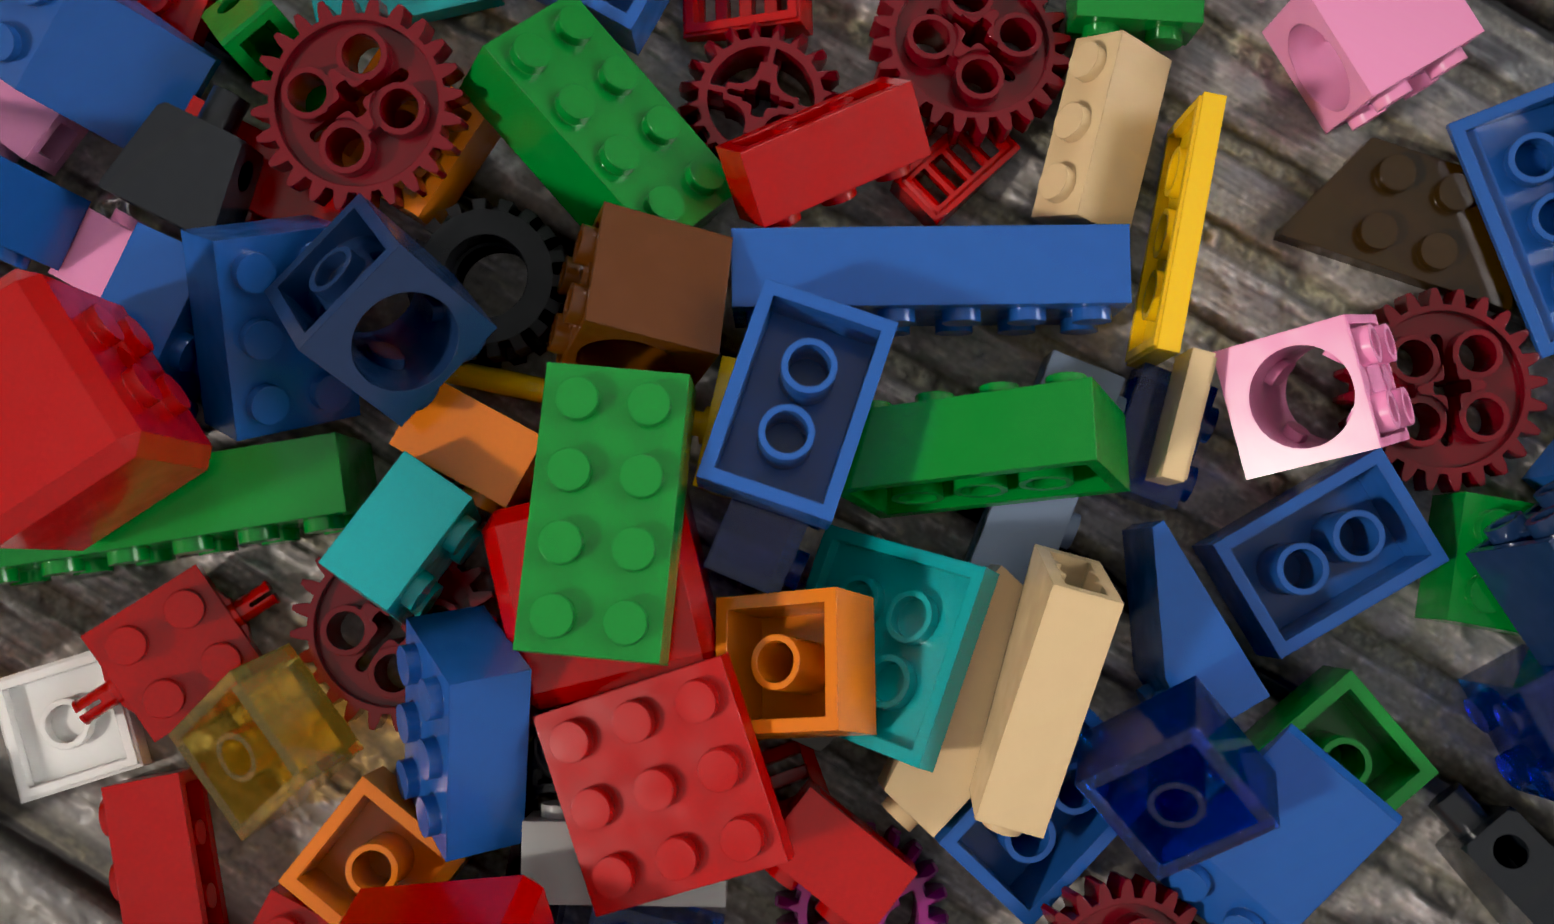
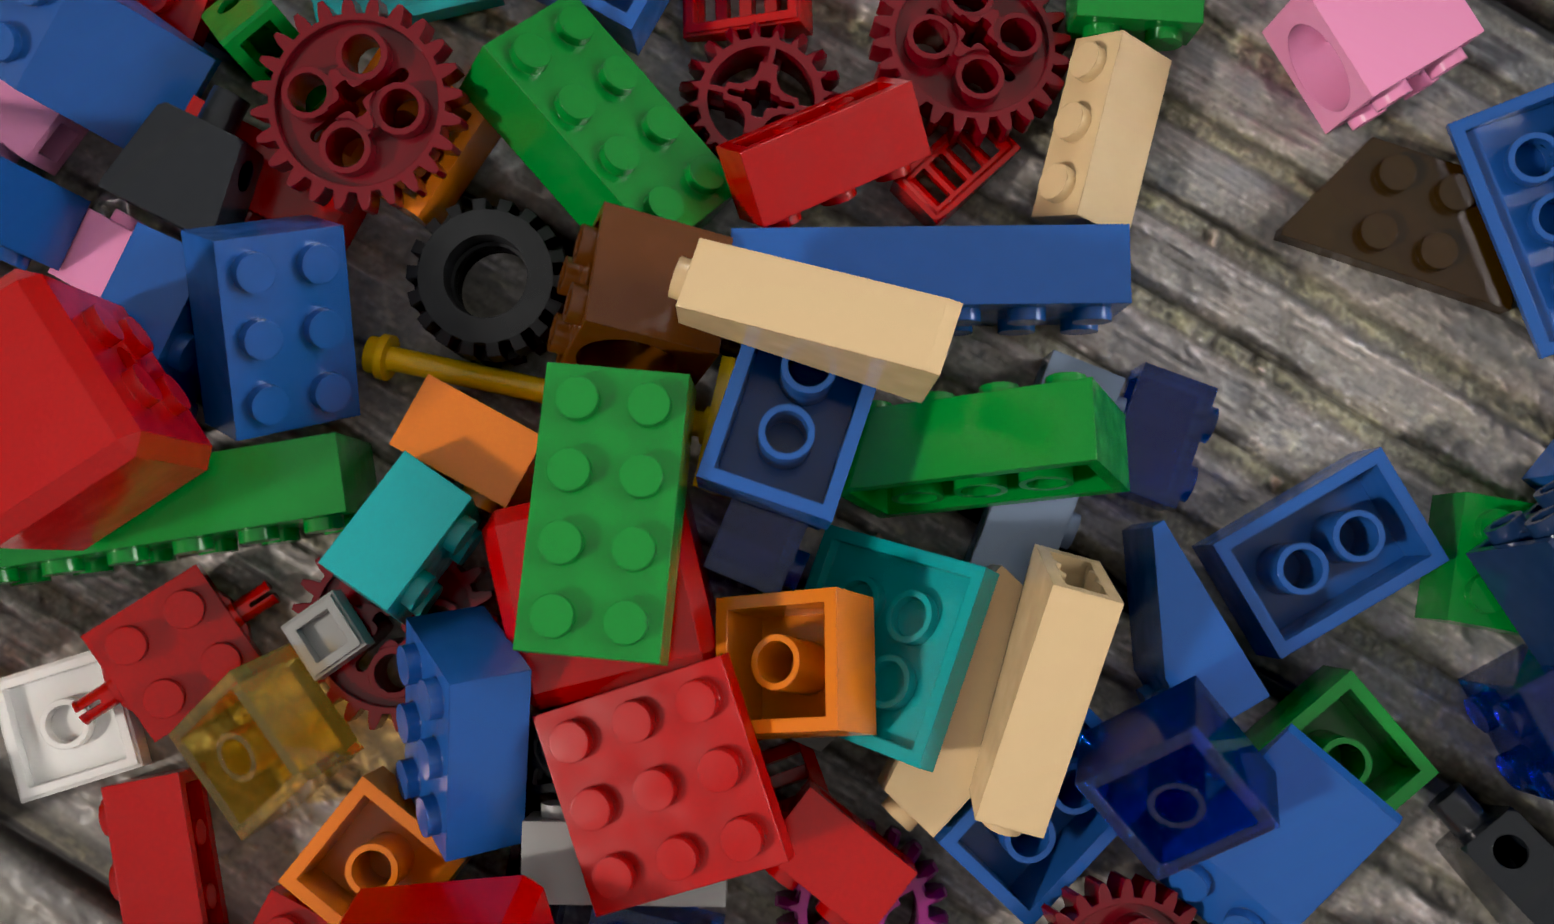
dark blue brick [264,193,497,427] -> none
yellow tile [1125,91,1227,370] -> none
tan tile [1145,347,1217,486] -> none
bright pink brick [1213,314,1415,480] -> none
dark red gear [1332,287,1548,493] -> none
none -> light grey tile [281,589,375,681]
none -> tan slope [668,238,963,403]

